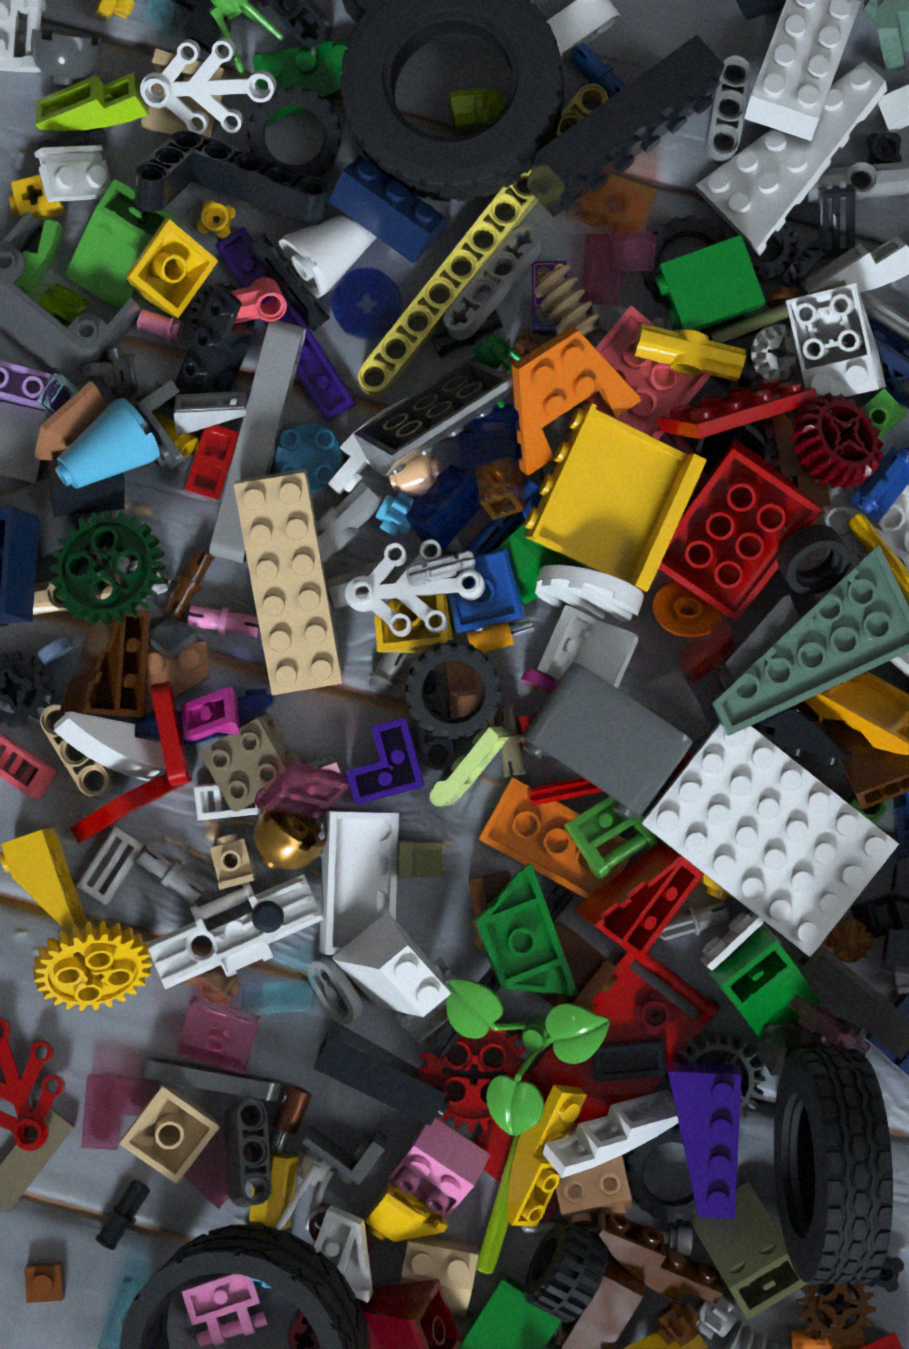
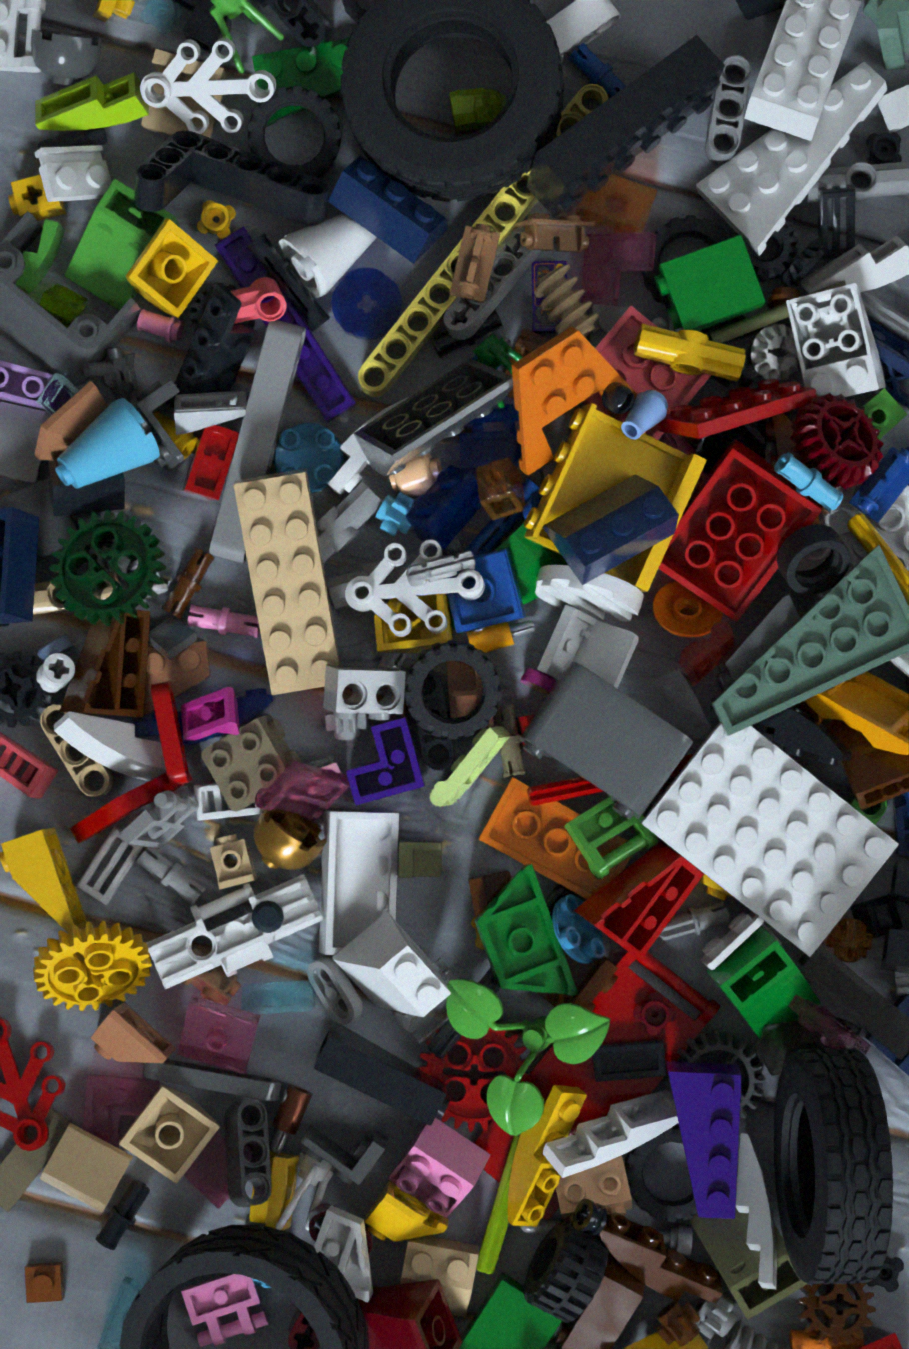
none -> white bush [36,653,75,692]
none -> tan slope [40,1123,133,1213]
none -> nougat slope [91,1002,177,1063]
none -> light grey plate [120,790,199,848]
none -> light grey brick [323,665,406,720]
none -> light grey gear [325,699,368,740]
none -> medium nougat hinge [449,224,500,303]
none -> medium nougat hinge [515,213,594,253]
none -> dark blue slope [543,474,679,585]
none -> dark azure dish [552,894,605,964]
none -> black bush [573,1199,607,1236]
none -> black hinge [602,382,634,414]
none -> light blue cone [621,390,668,440]
none -> white slope [736,1133,777,1290]
none -> medium azure pin [774,452,844,512]

